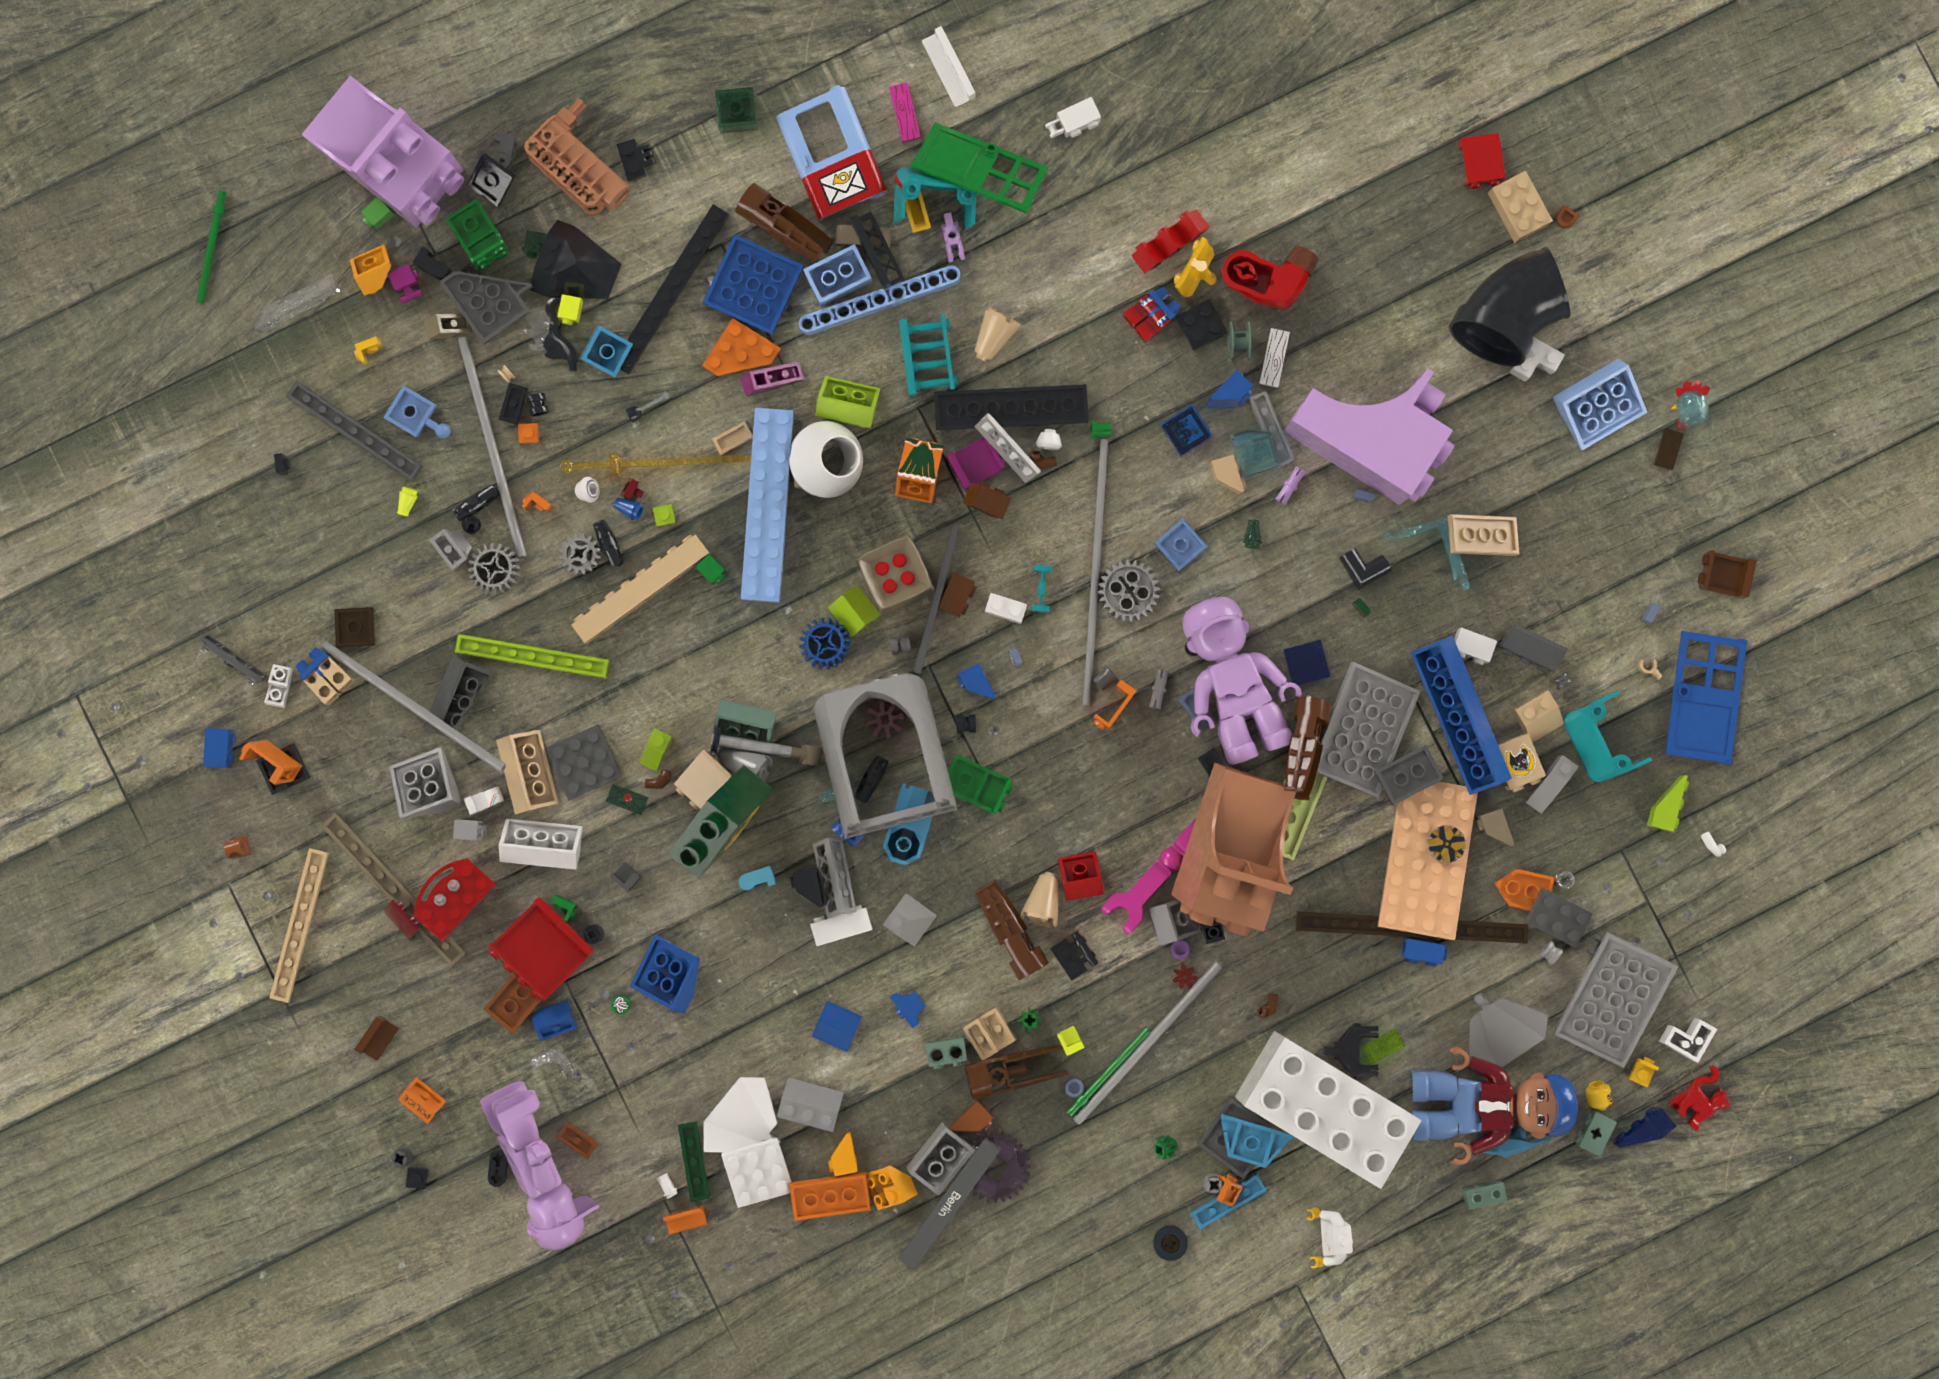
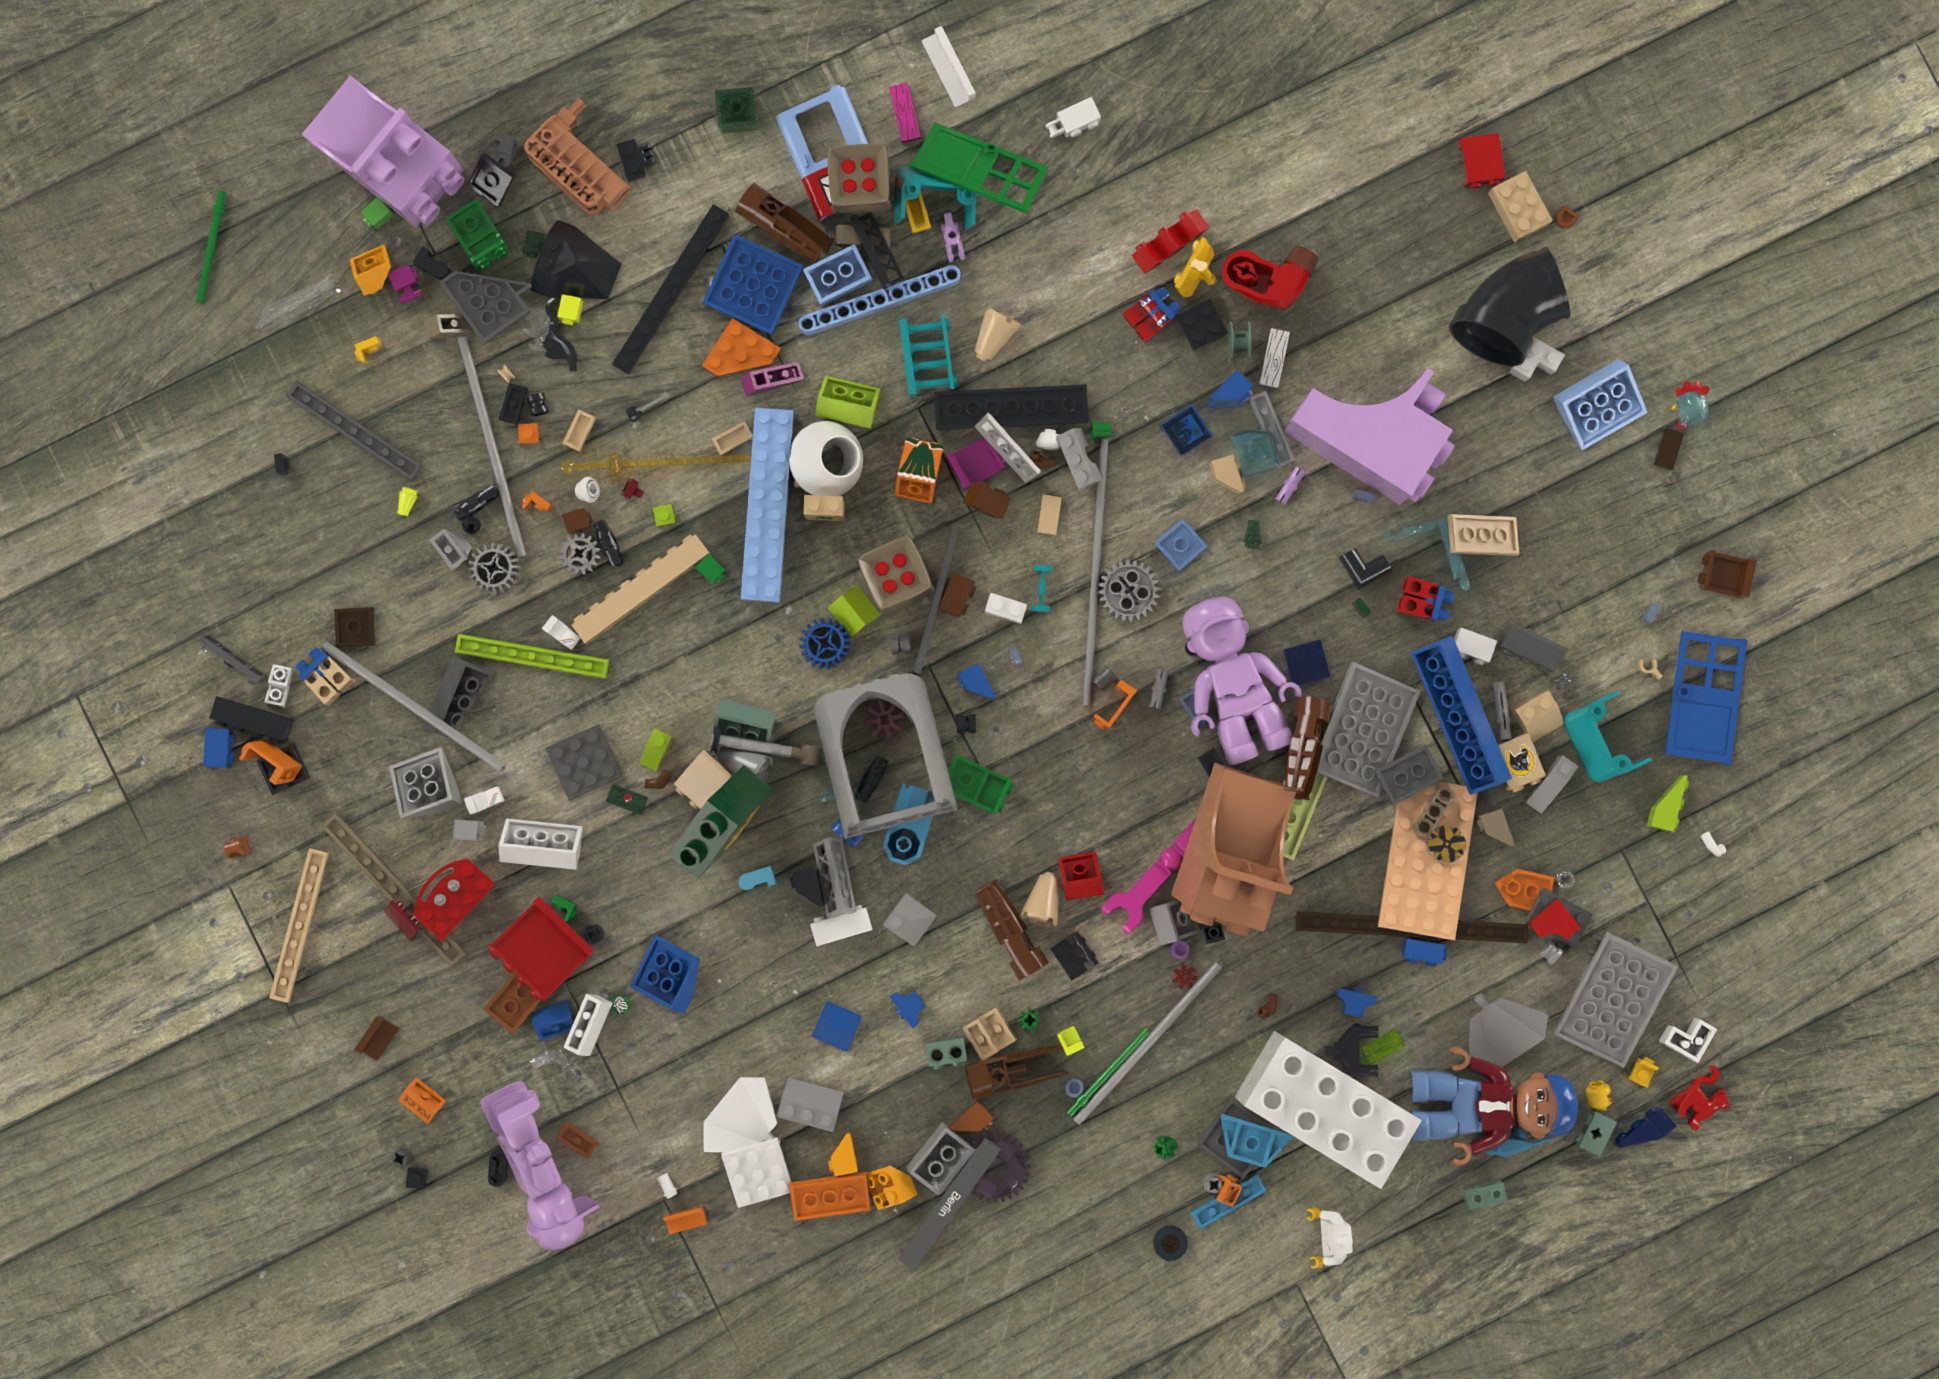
medium blue plate [383,385,451,439] -> none
tan slope [496,729,559,814] -> none
dark azure slope [579,325,633,377] -> none
dark grey panel [610,863,642,892] -> none
blue cone [613,498,643,520] -> none
dark green plate [678,1121,710,1202] -> none
none -> black brick [209,696,294,743]
none -> white leg [542,615,581,650]
none -> tan tile [562,409,597,452]
none -> reddish brown brick [562,508,594,535]
none -> white brick [564,994,612,1056]
none -> tan panel [804,495,845,521]
none -> dark tan piece [827,144,892,213]
none -> tan tile [1037,495,1062,536]
none -> light grey arch [1057,428,1103,489]
none -> blue brick [1335,987,1377,1018]
none -> red hips [1396,576,1454,621]
none -> dark tan beam [1413,787,1454,837]
none -> light grey pin [1493,682,1512,740]
none -> red tile [1527,898,1581,940]

